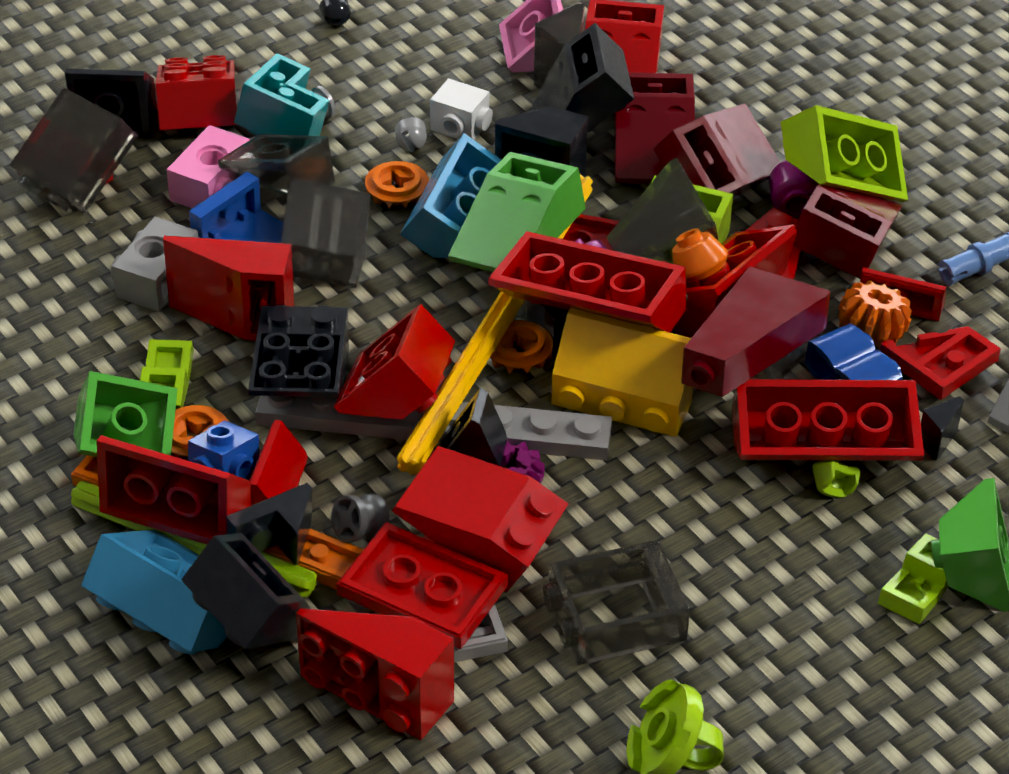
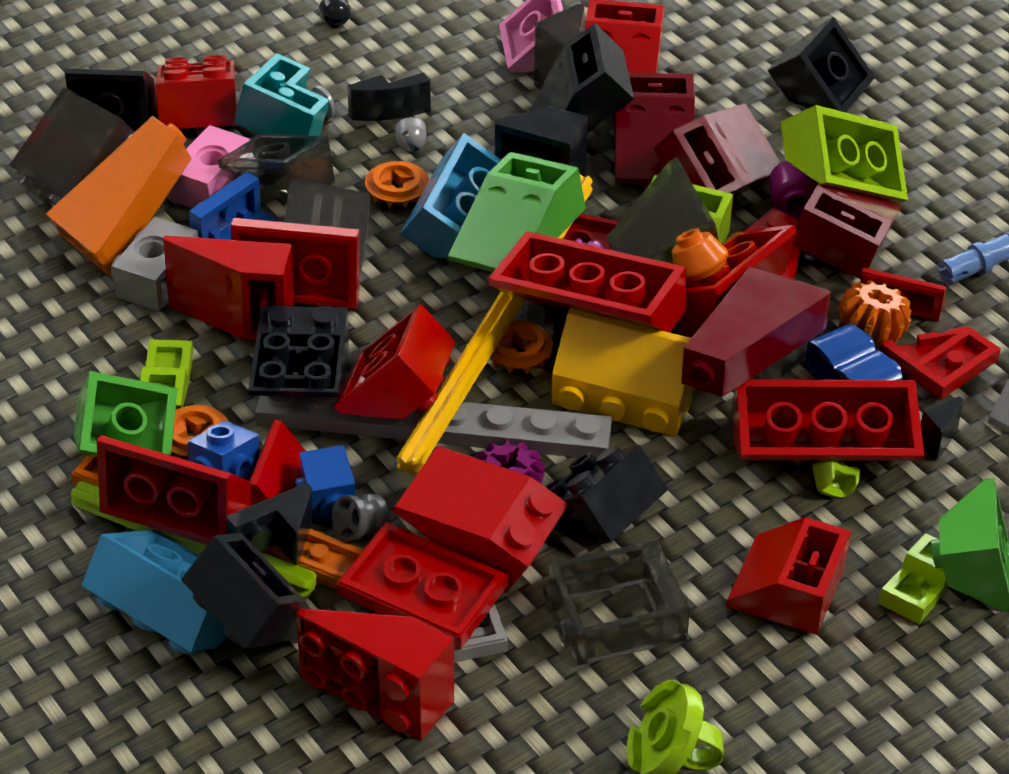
white brick [430,78,493,140] -> none
black slope [439,388,507,466] -> none
none -> orange slope [46,116,192,277]
none -> red tile [231,218,359,309]
none -> blue brick [295,445,356,523]
none -> black slope [347,72,431,121]
none -> black slope [545,445,668,548]
none -> red slope [726,517,851,635]
none -> black slope [767,17,875,112]

